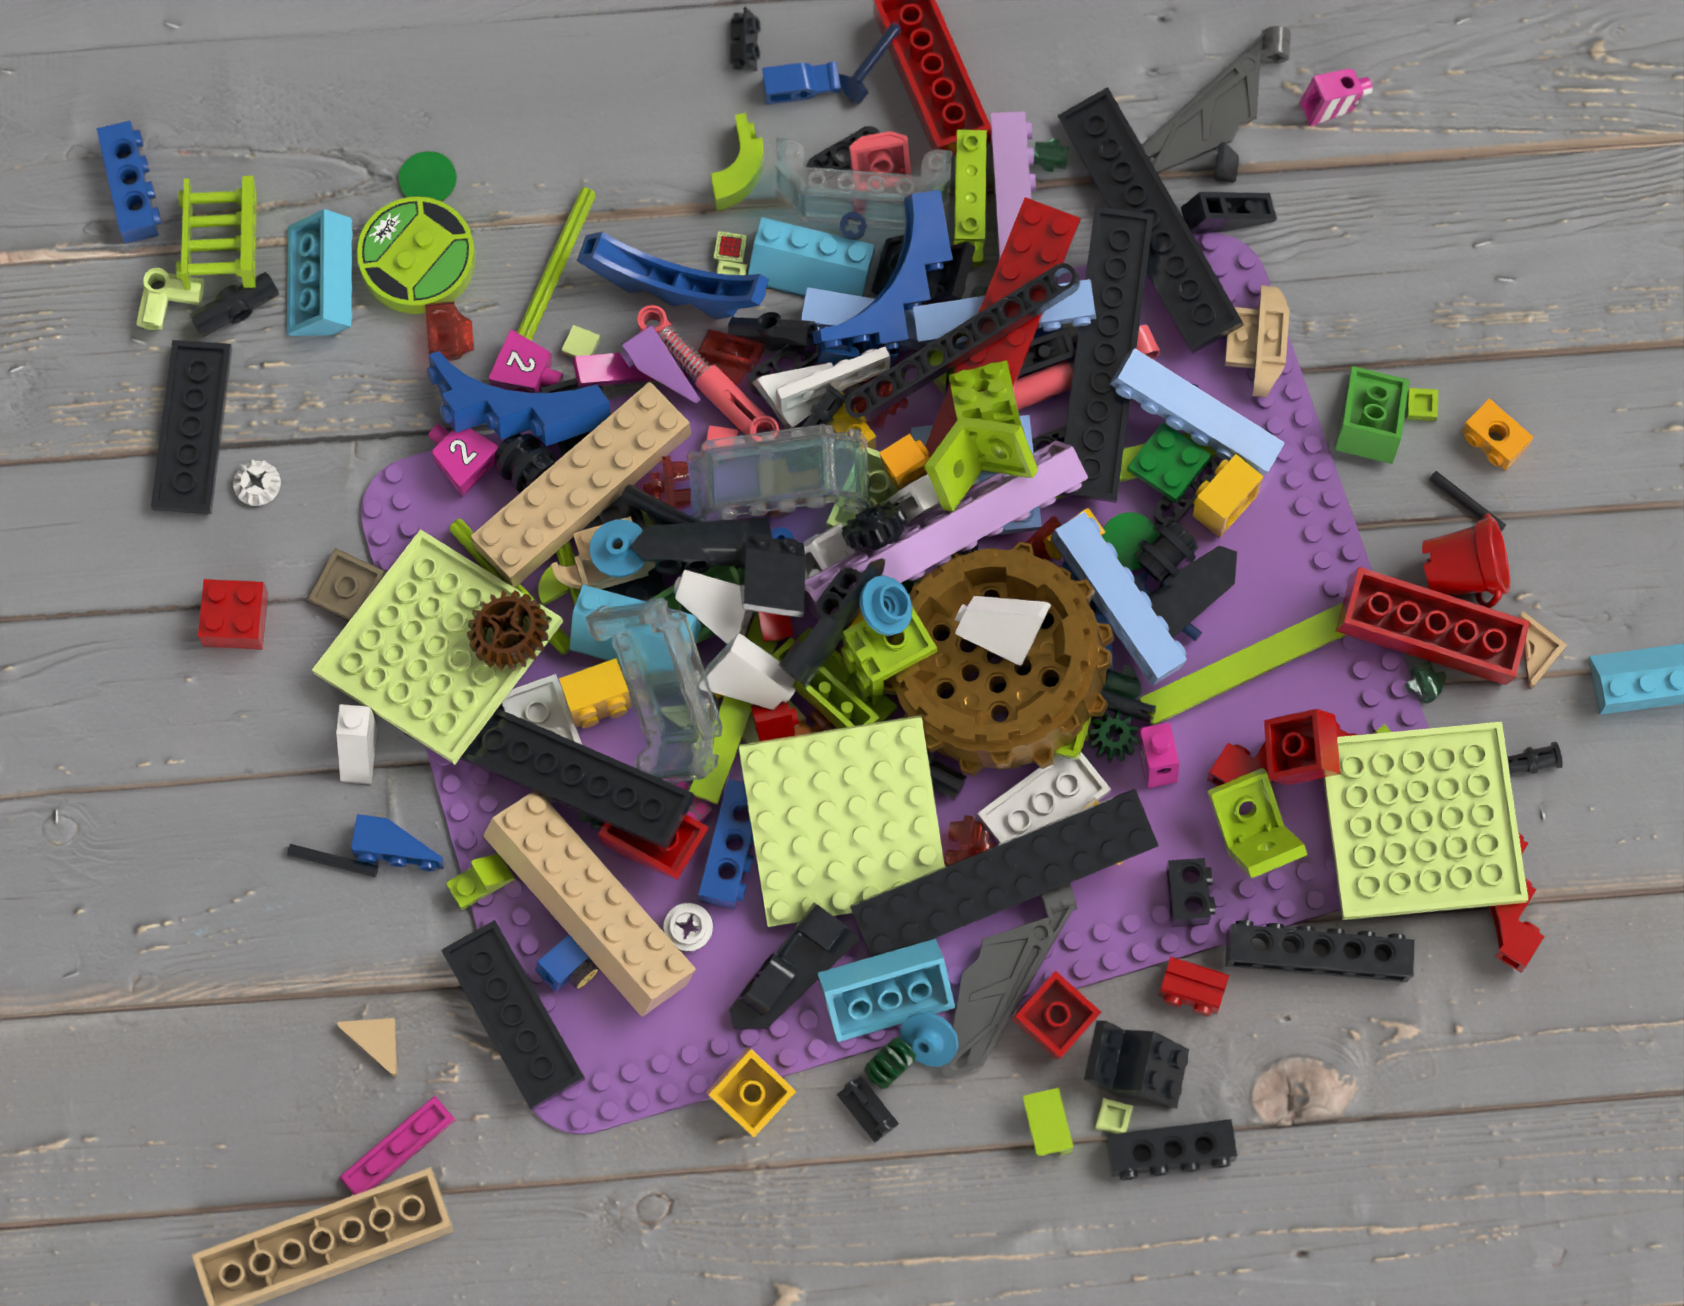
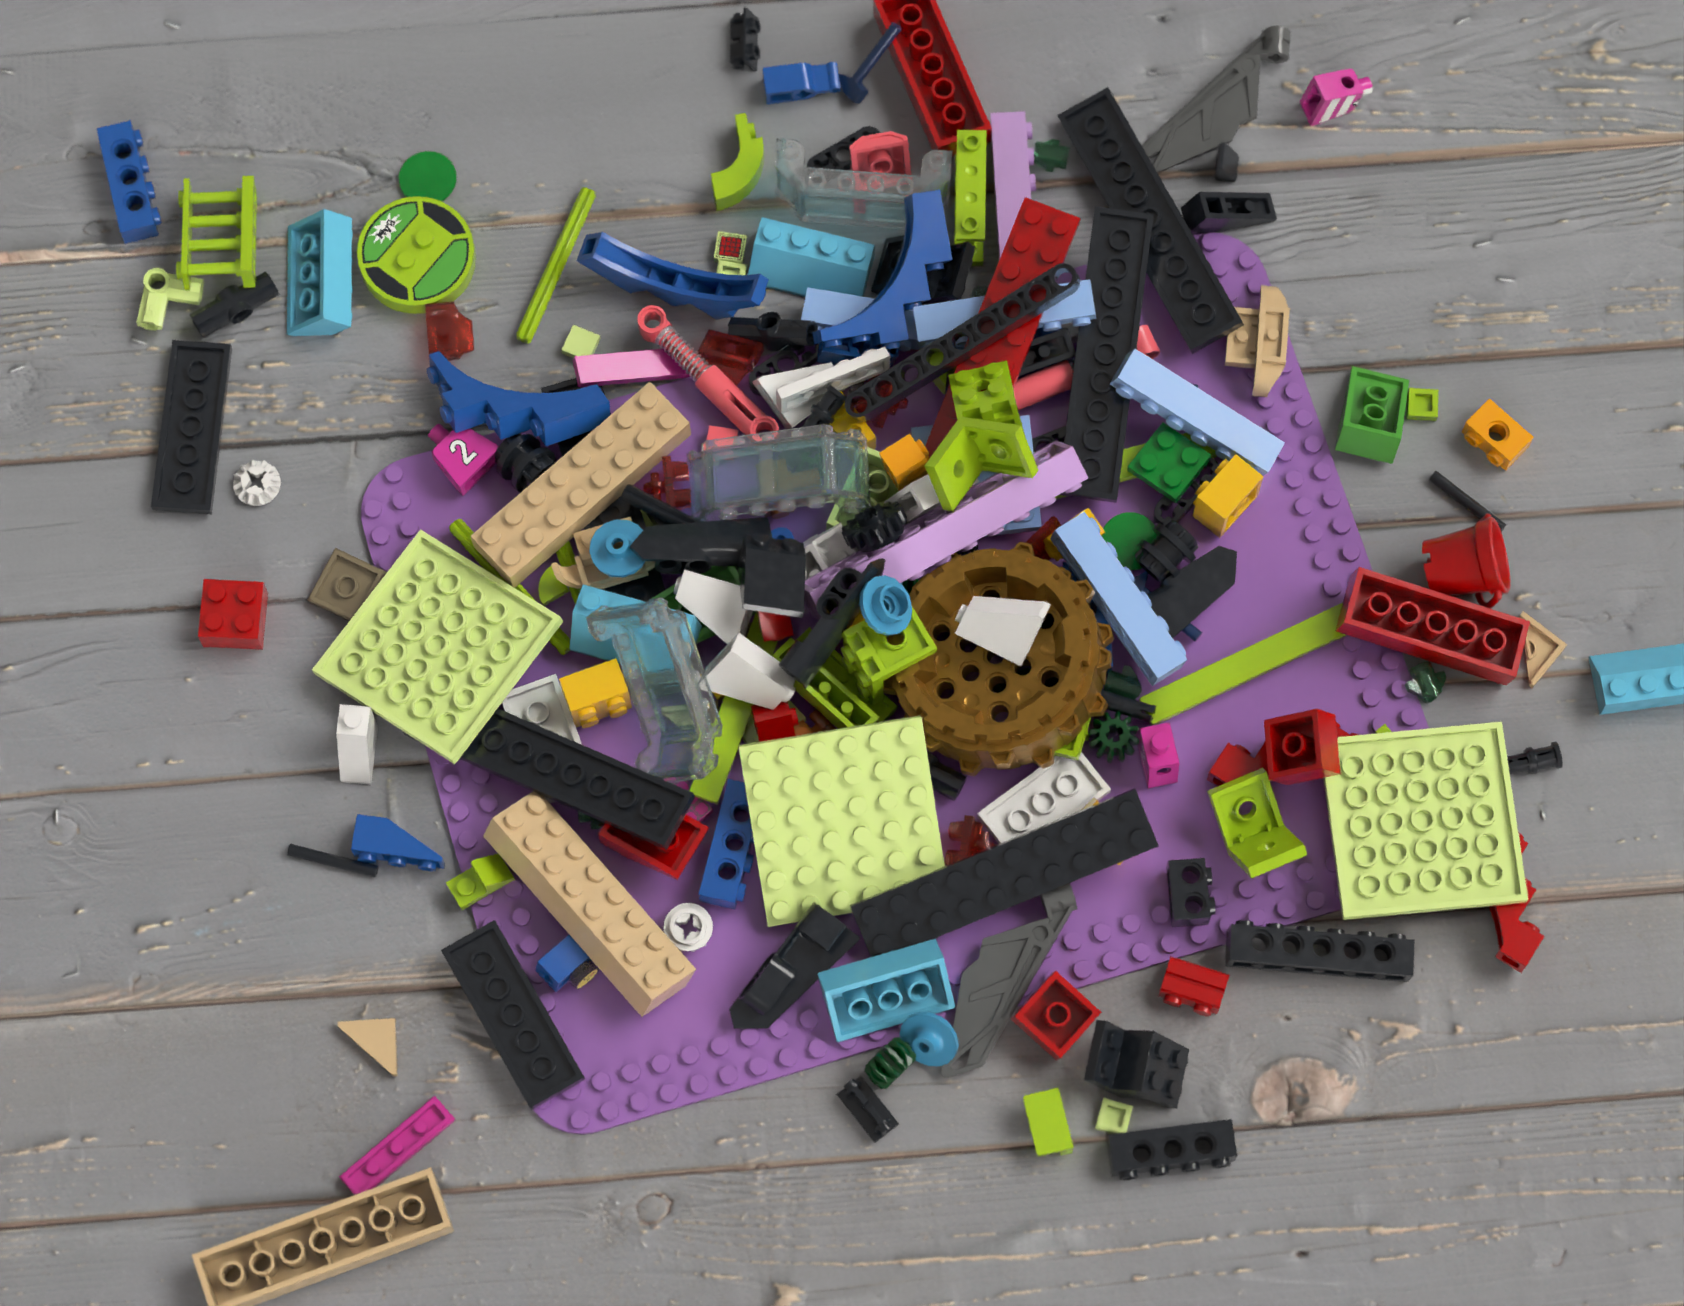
reddish brown gear [467,590,549,671] -> none
dark pink torso [488,330,564,393] -> none
medium lavender slope [620,324,700,403] -> none
yellow brick [705,1047,797,1137] -> none
dark blue bush [840,212,867,240] -> none

